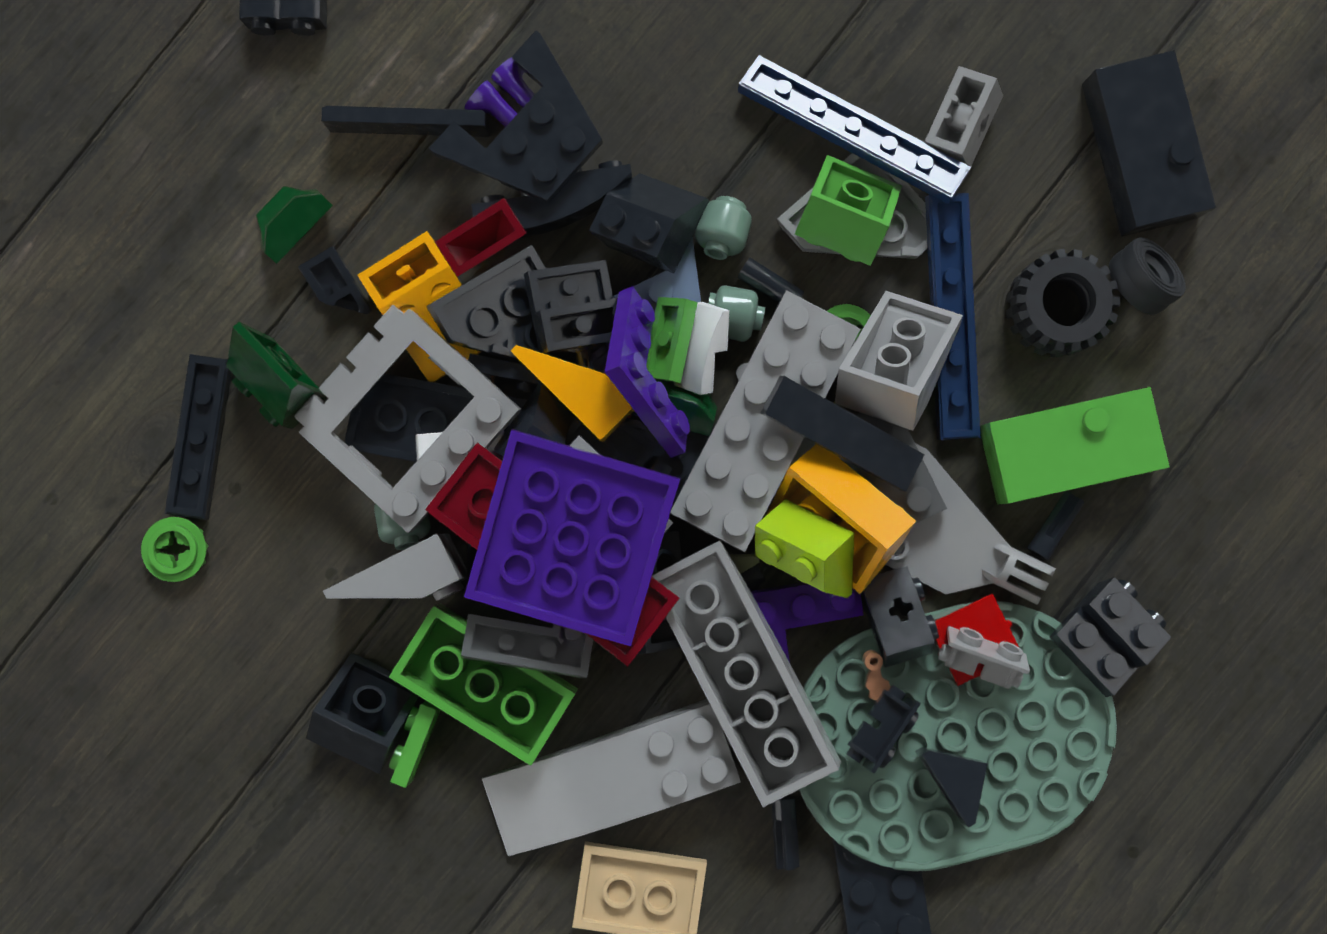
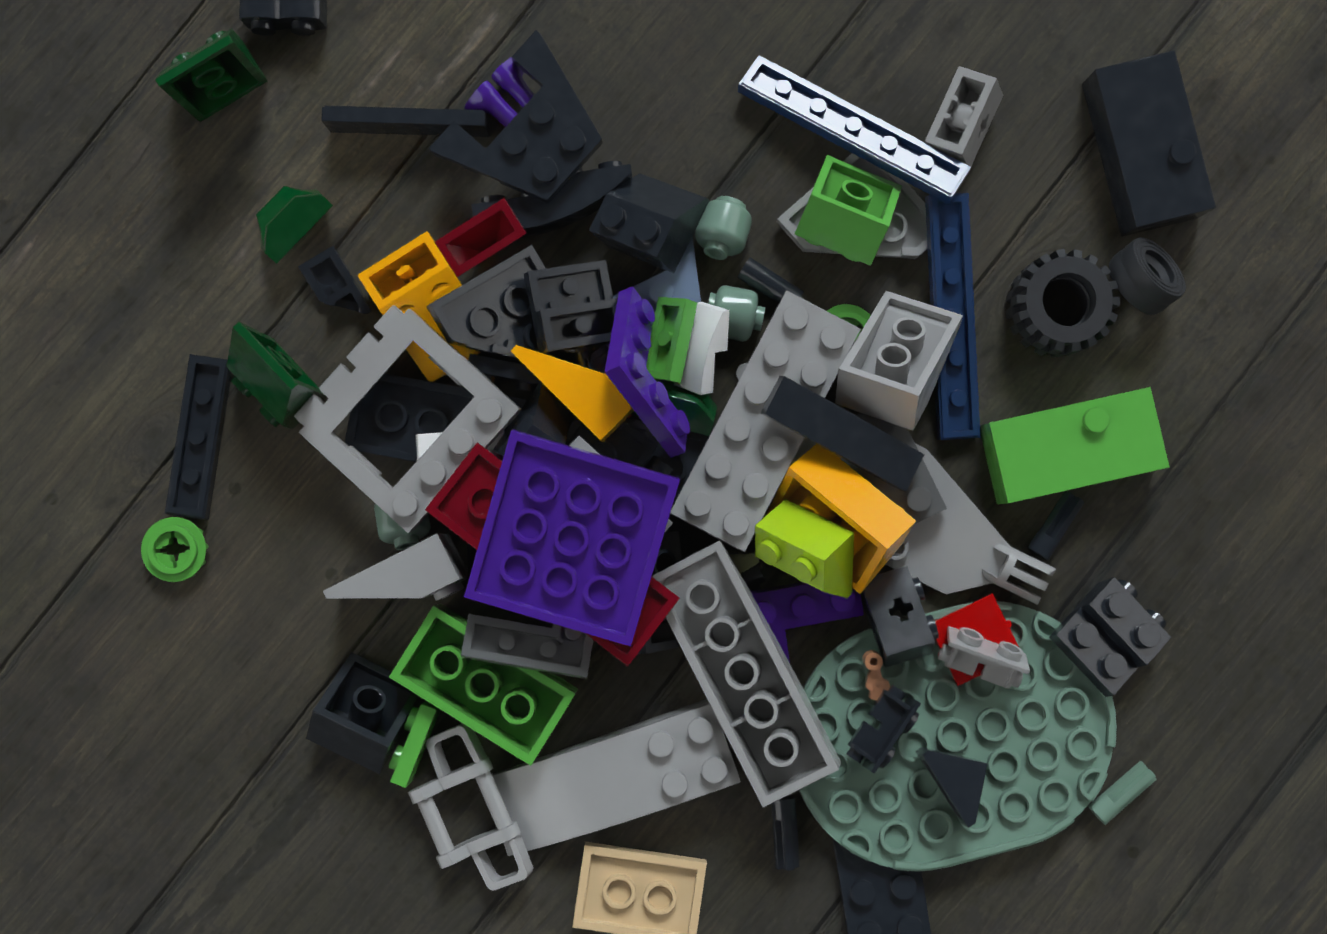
none -> dark green slope [155,28,268,122]
none -> light grey bar [408,723,533,891]
none -> sand green piece [1088,761,1157,825]

